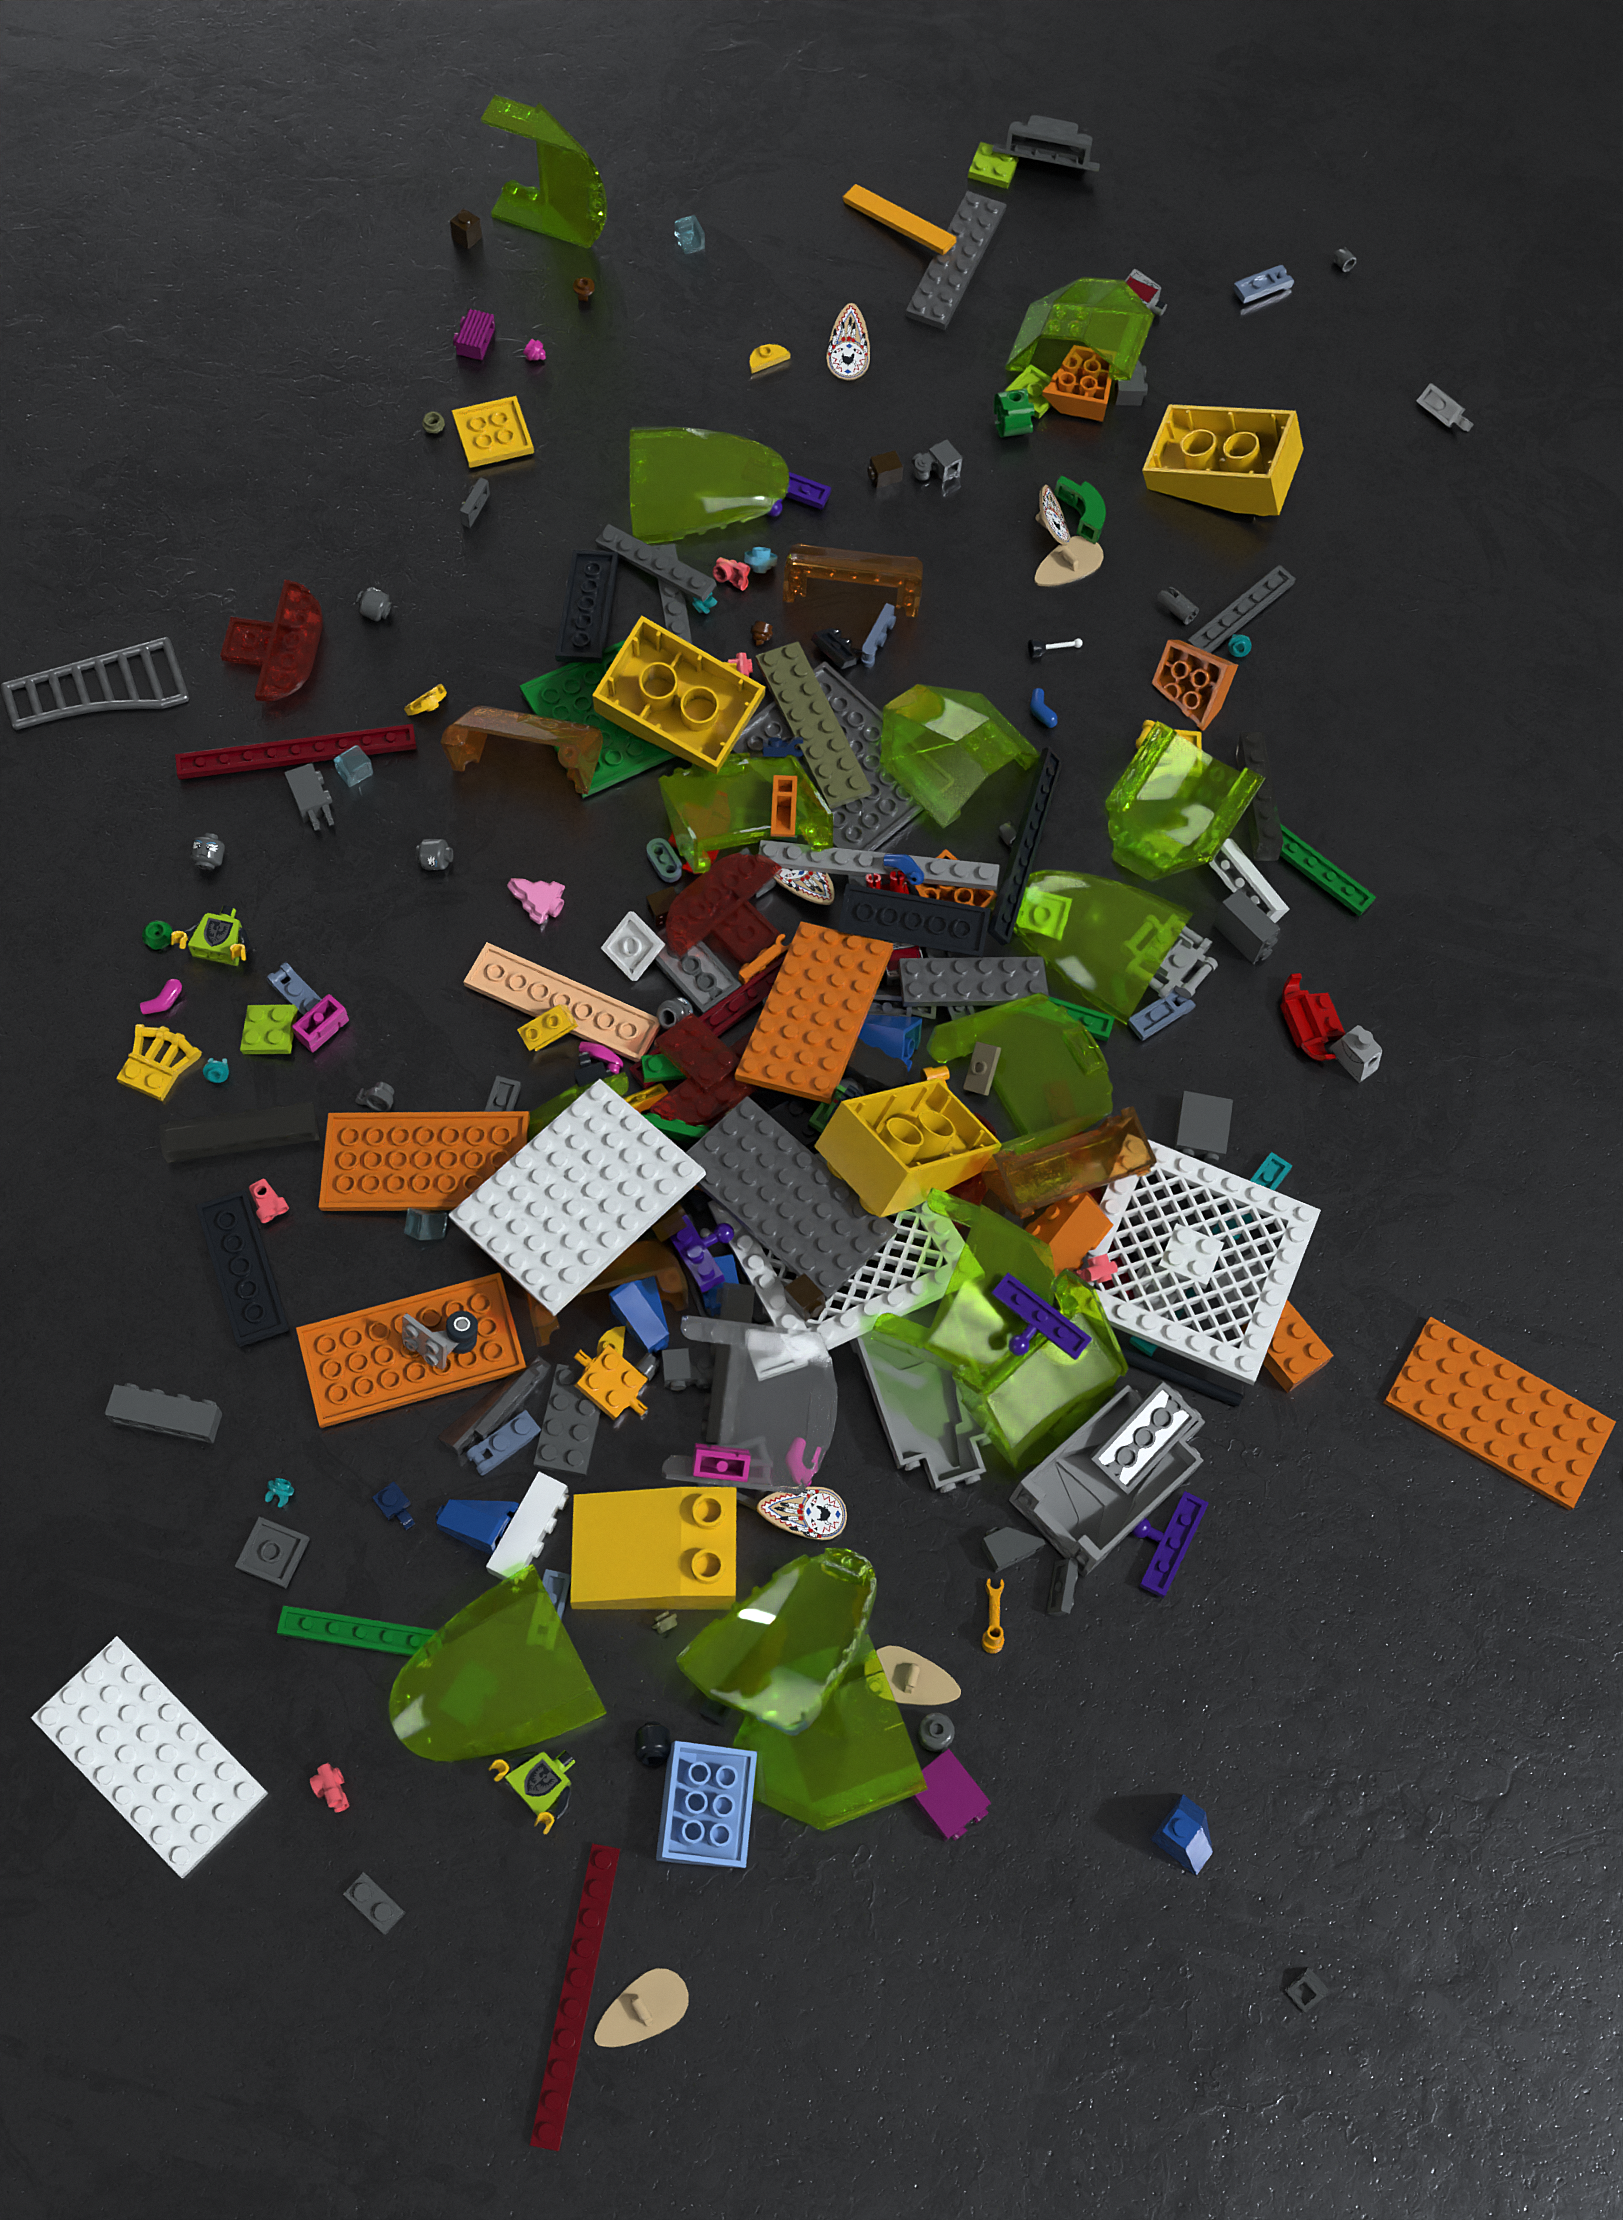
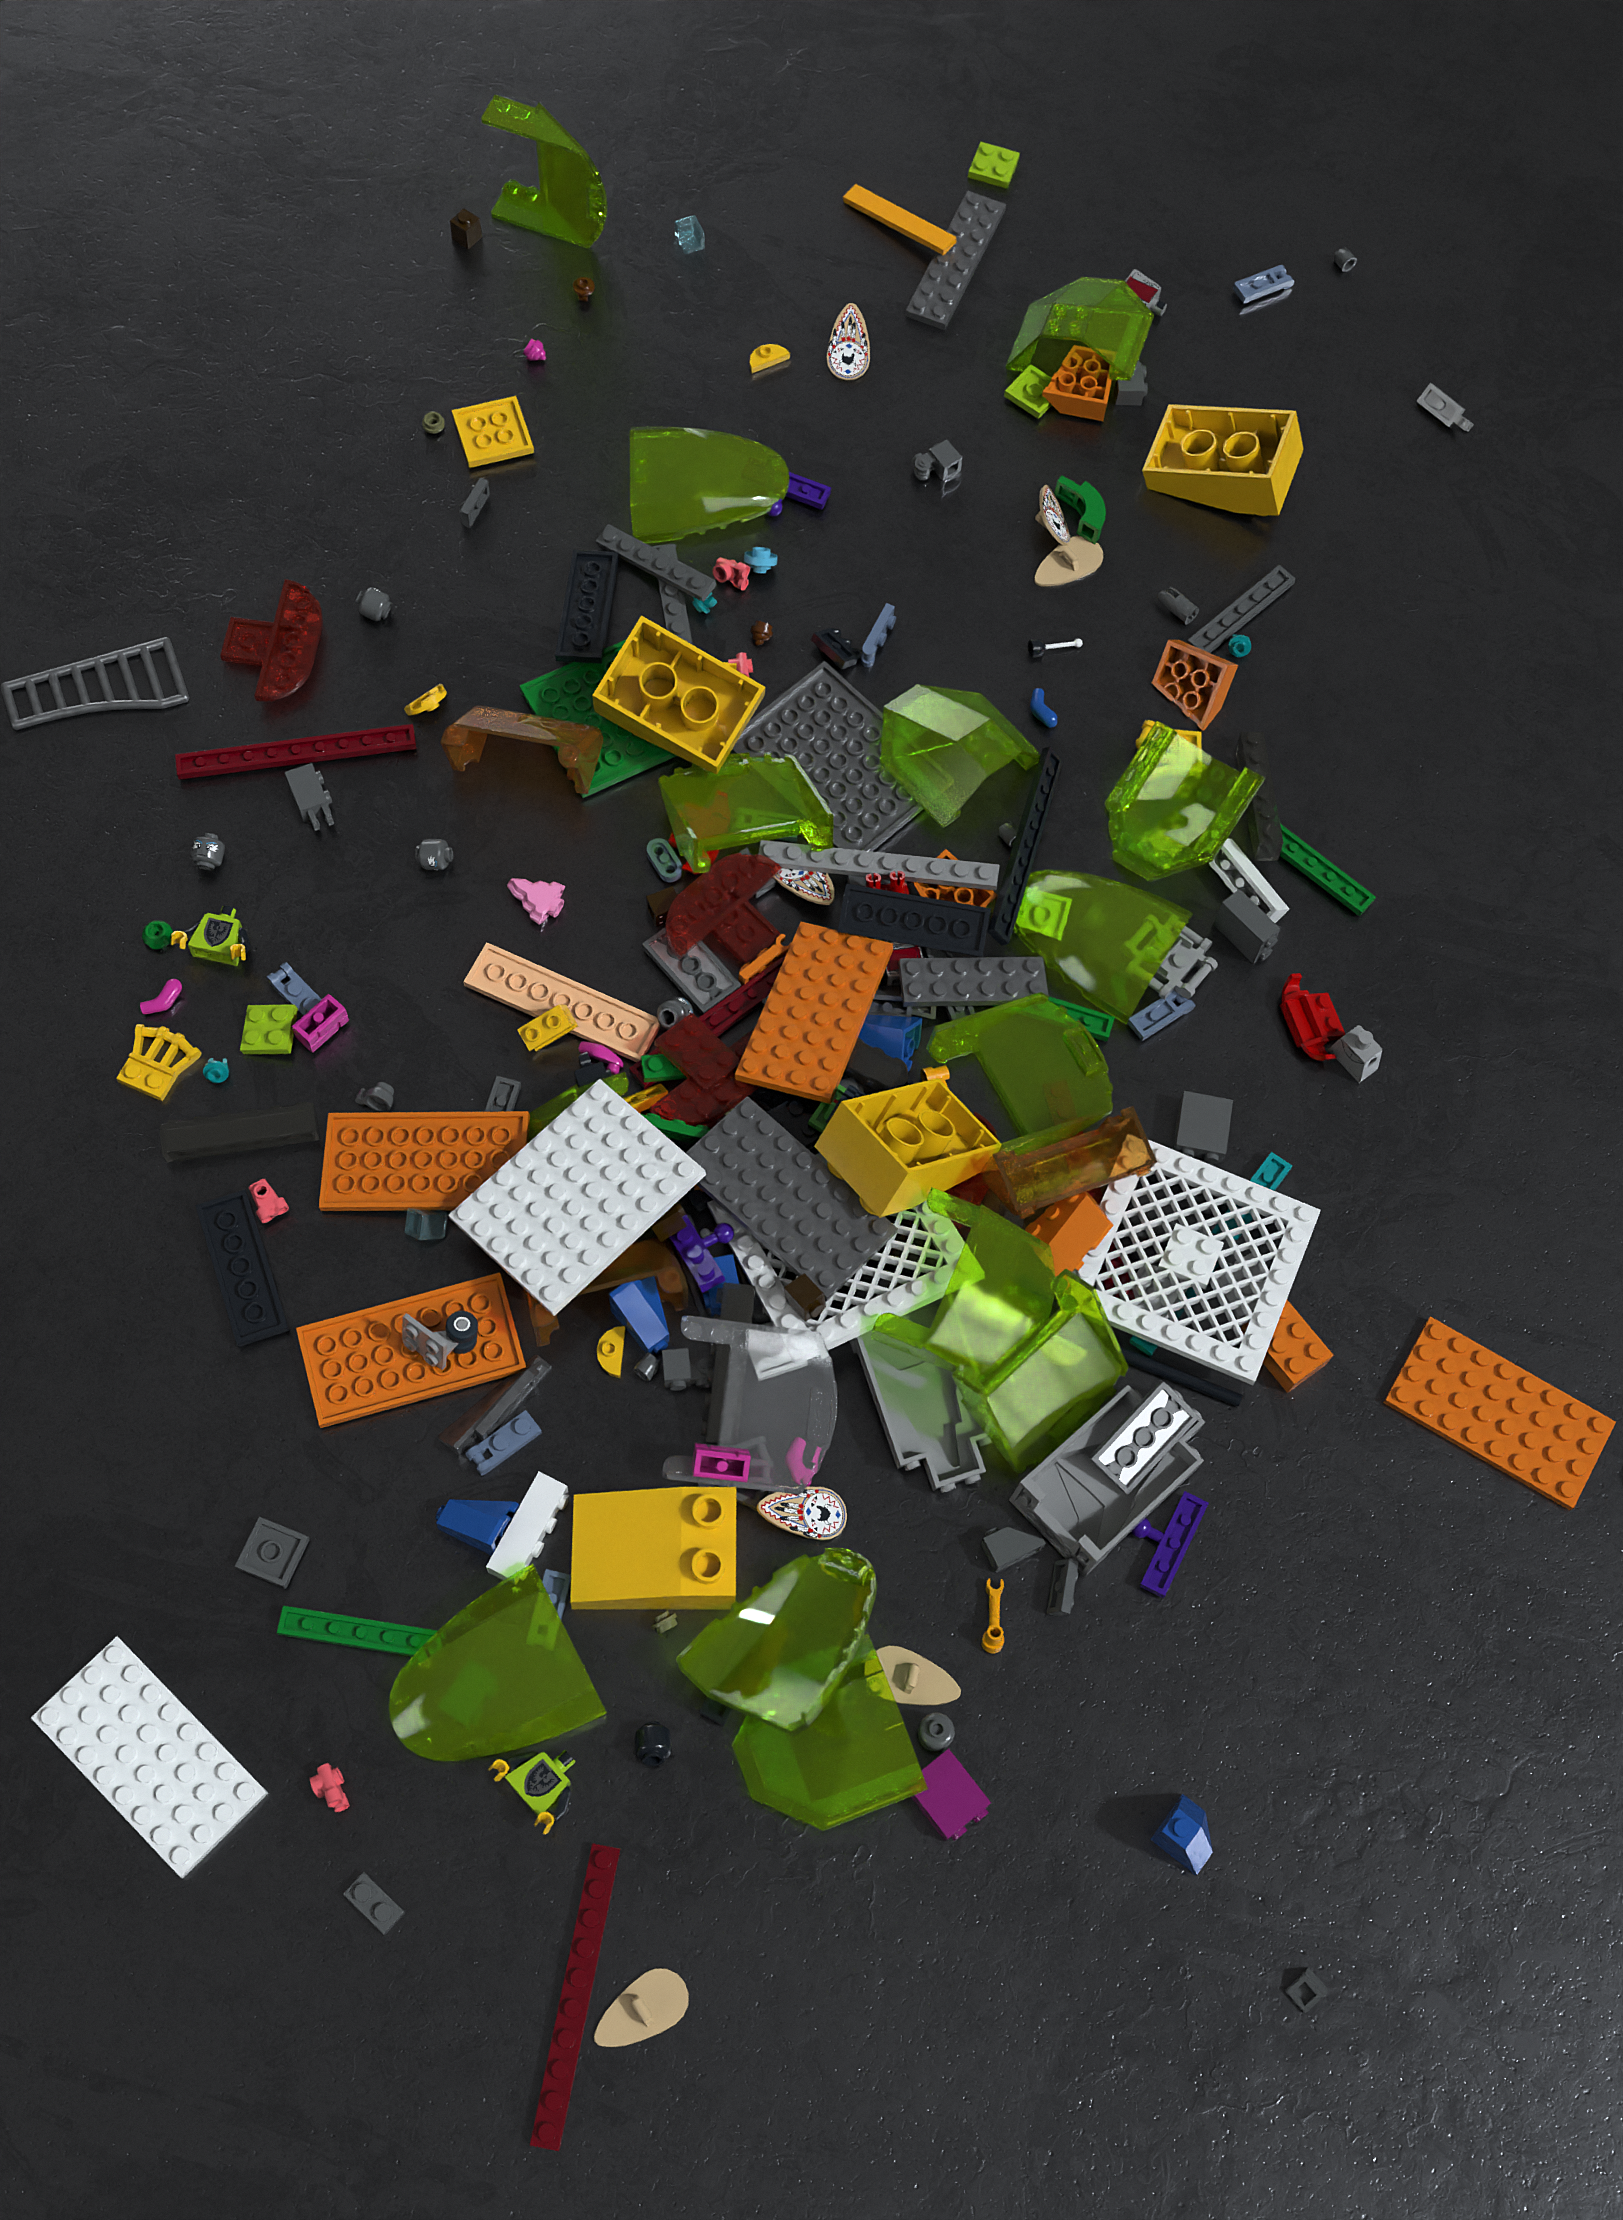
dark grey brick [104,1383,223,1444] -> none
teal plate [265,1478,294,1508] -> none
clear light blue panel [334,745,373,787] -> none
dark blue plate [372,1481,415,1530] -> none
magenta brick [453,308,495,360] -> none
dark grey piece [534,1364,601,1477] -> none
light orange plate [573,1345,648,1420] -> none
white plate [601,912,665,981] -> none
light blue slope [656,1741,757,1868] -> none
olive plate [755,641,872,810] -> none
dark blue plate [763,737,803,757] -> none
orange slope [771,775,797,837] -> none
clear orange windscreen [783,543,923,617] -> none
dark brown brick [867,450,903,488] -> none
blue arm [884,854,924,885] -> none
dark tan plate [963,1041,1001,1096] -> none
dark purple plate [991,1273,1093,1360] -> none
dark grey brick [992,115,1100,172] -> none
green brick [993,388,1035,437] -> none
coral plate [1072,1254,1118,1285] -> none

